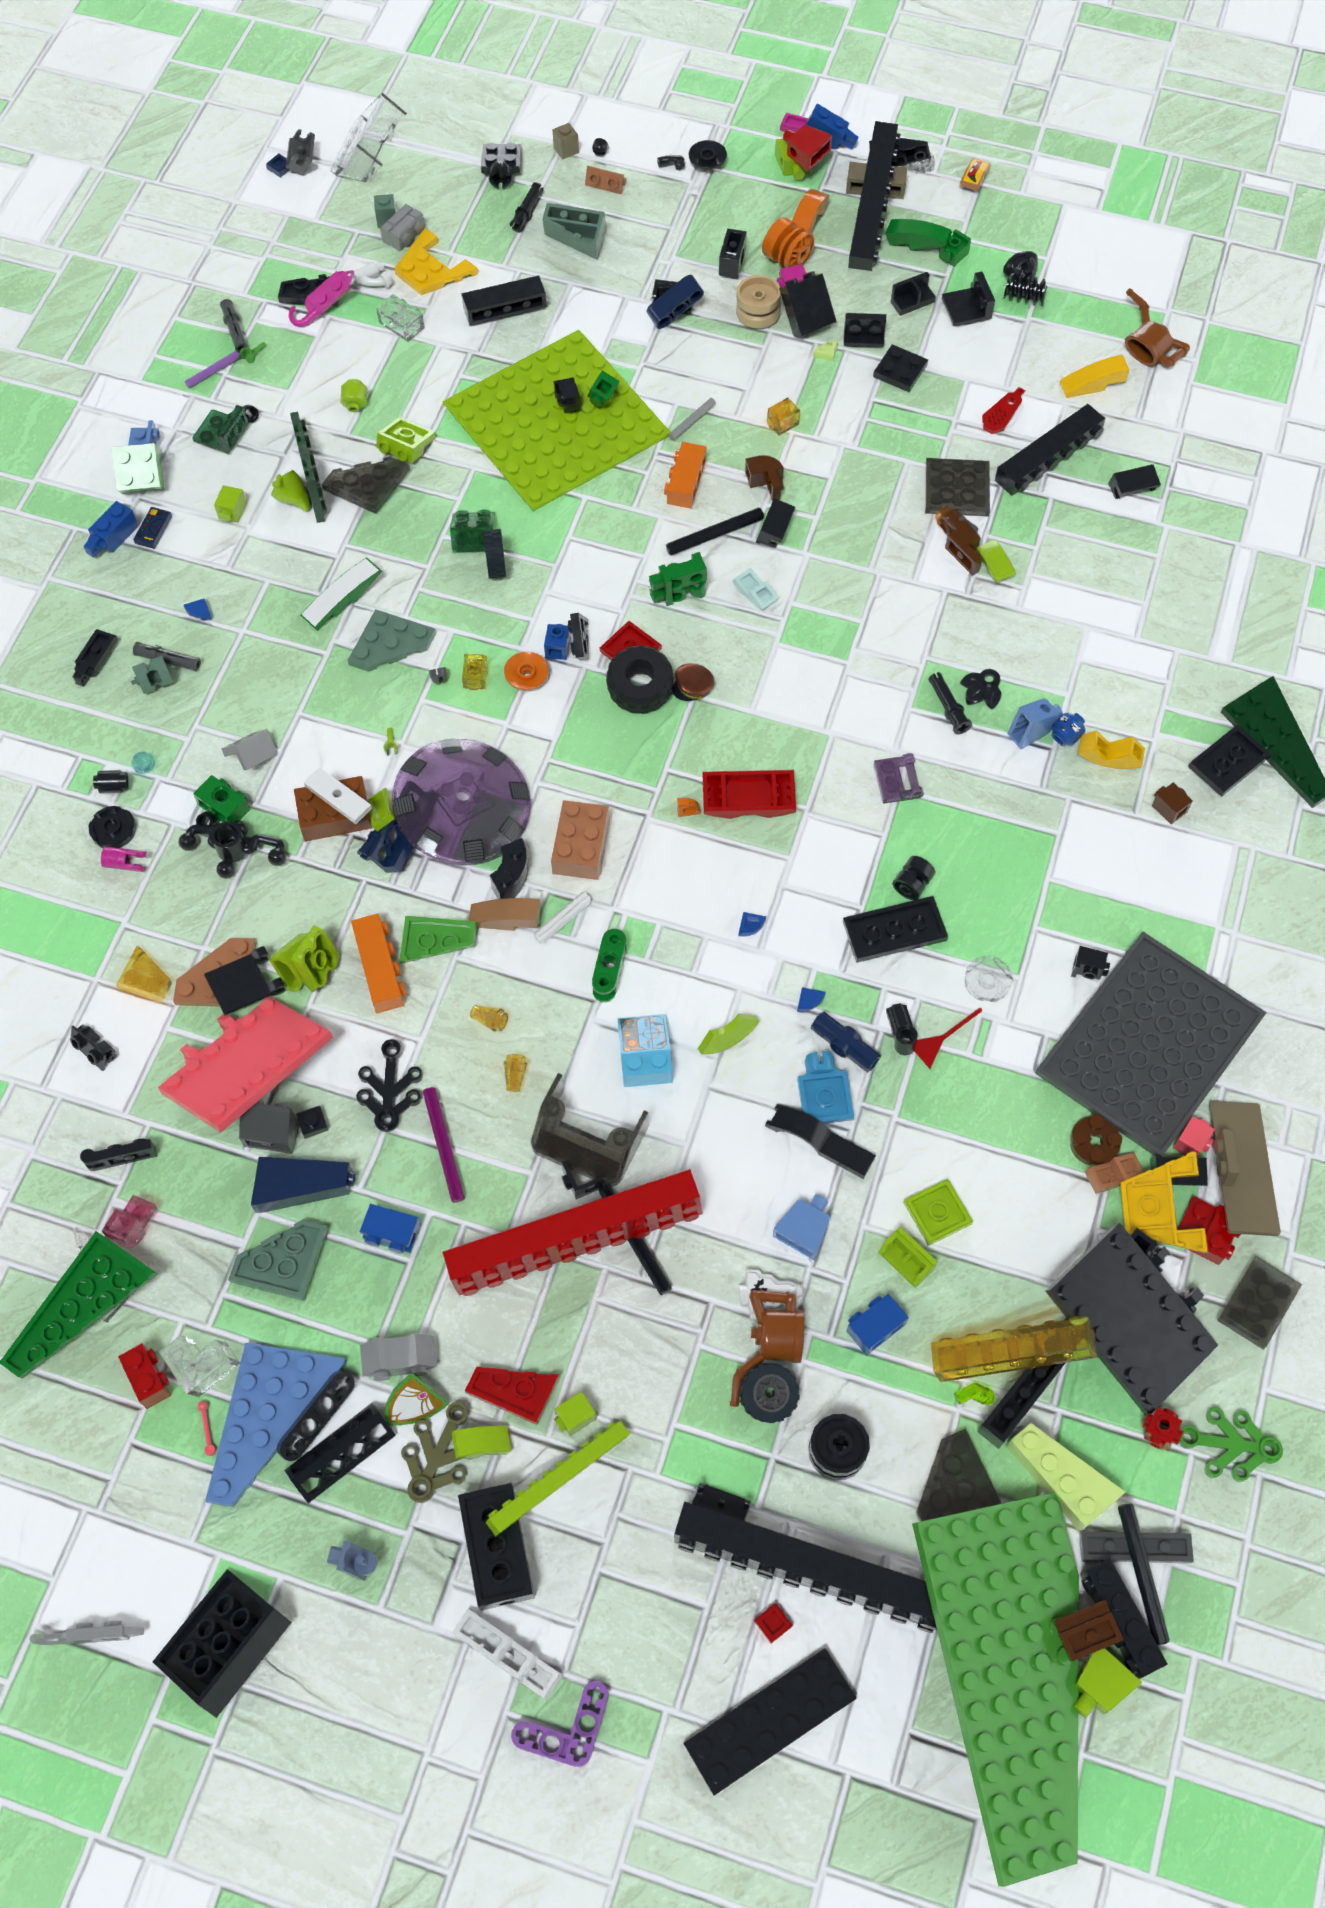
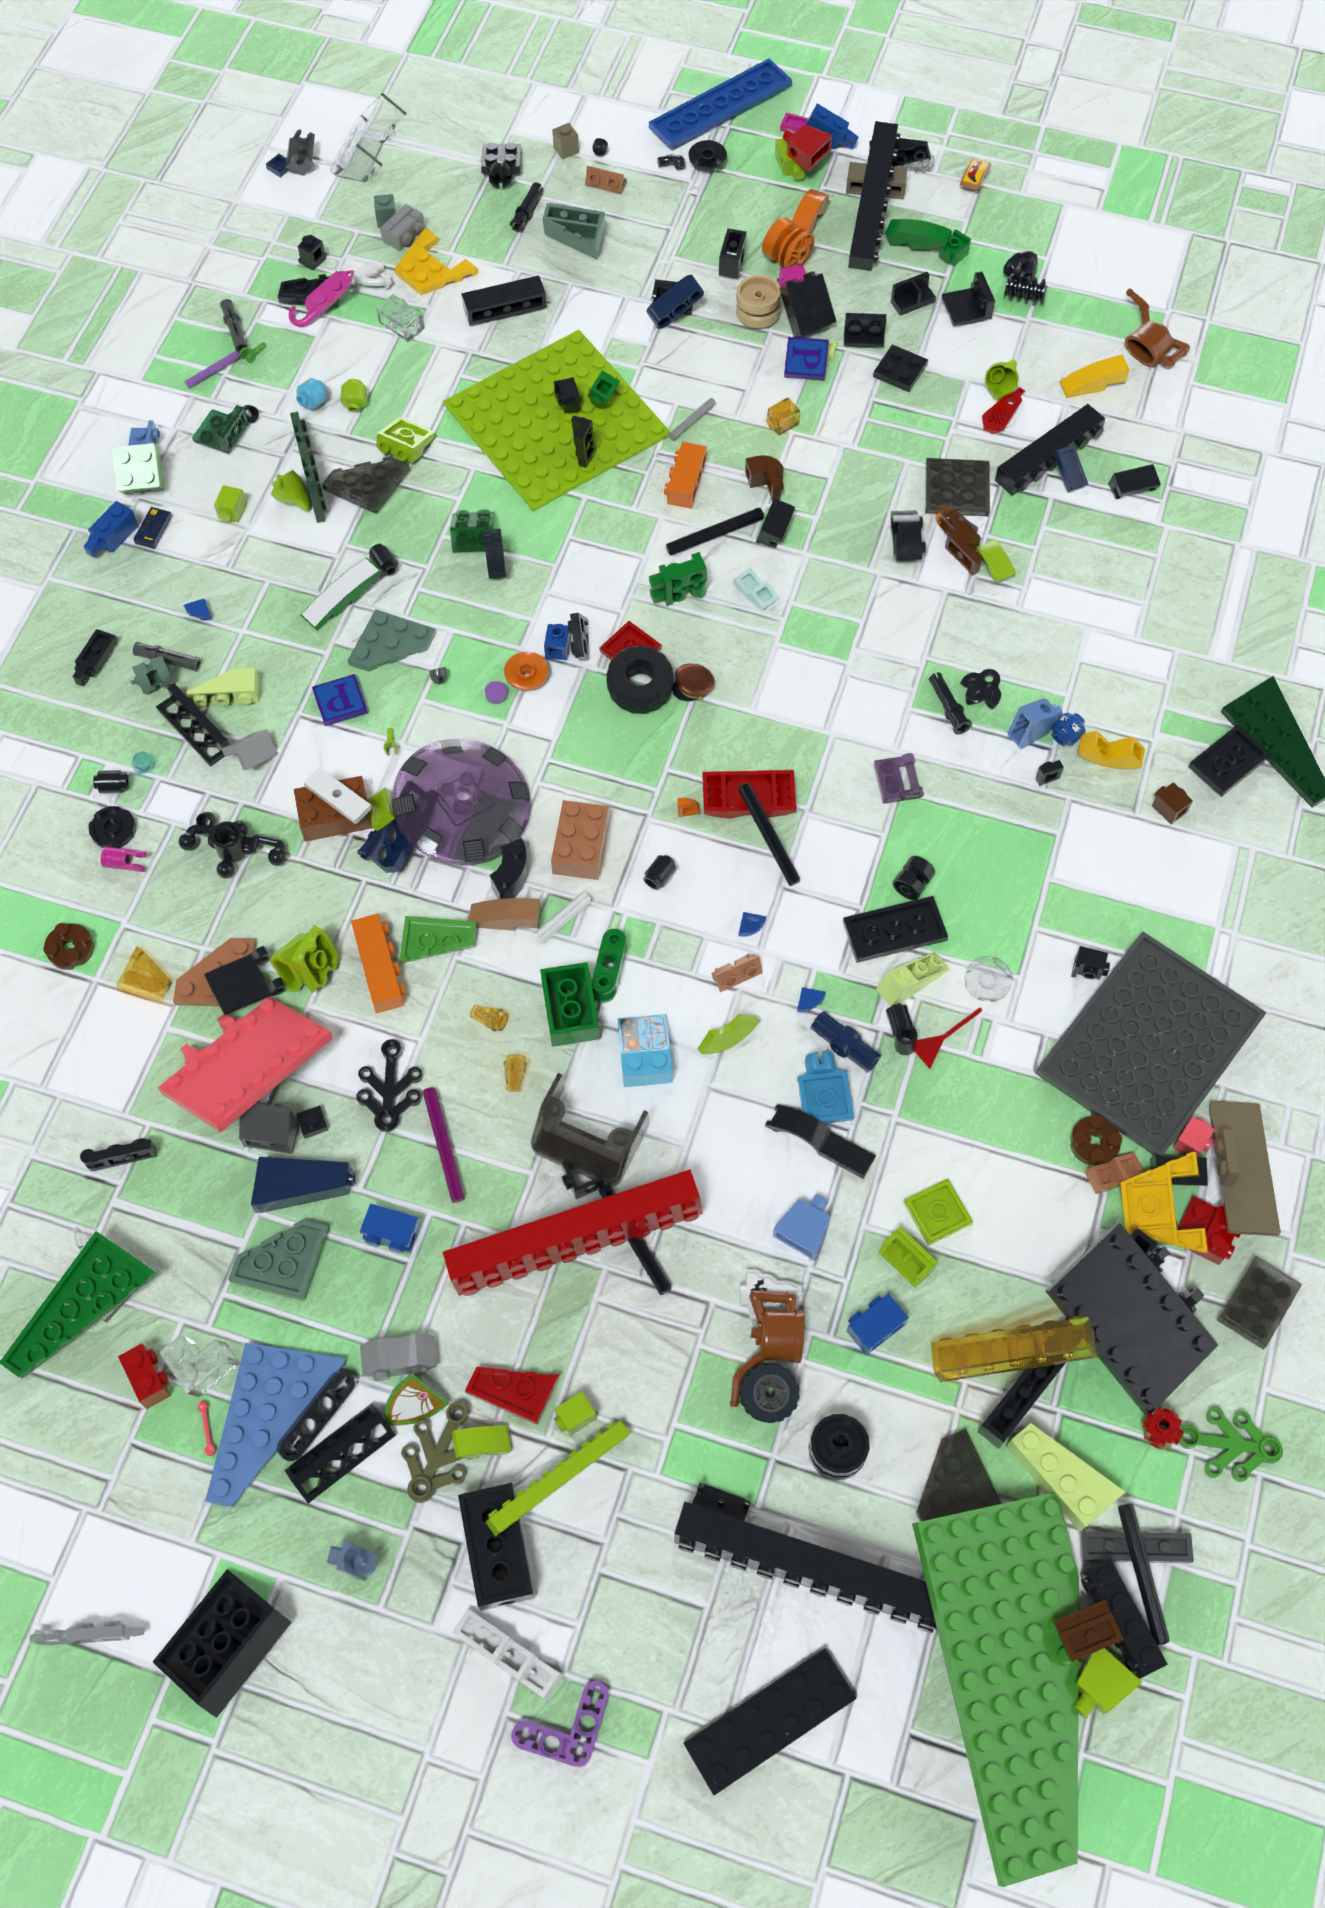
black hinge [70,1024,117,1071] -> none
clear pink brick [102,1195,157,1248] -> none
green brick [193,775,250,822] -> none
clear yellow brick [462,654,488,690] -> none
red tile [754,1603,793,1644] -> none
clear neon green arm [954,1383,995,1405] -> none
none -> reddish brown plate [43,923,94,970]
none -> black fence [156,683,229,767]
none -> yellowish green slope [186,668,259,707]
none -> medium azure head [296,378,327,410]
none -> black brick [297,234,326,271]
none -> tile [312,674,368,726]
none -> black brick [369,544,398,576]
none -> medium lavender tile [485,681,508,704]
none -> green brick [540,962,600,1047]
none -> bracket [571,416,596,468]
none -> black brick [643,855,676,890]
none -> blue plate [649,58,792,150]
none -> nougat hinge [711,953,763,992]
none -> black axle [738,783,800,886]
none -> tile [784,337,829,380]
none -> yellowish green slope [876,952,950,1007]
none -> black brick [891,510,926,560]
none -> lime hat [985,359,1019,400]
none -> black plate [1035,760,1064,786]
none -> dark blue tile [1053,444,1088,492]

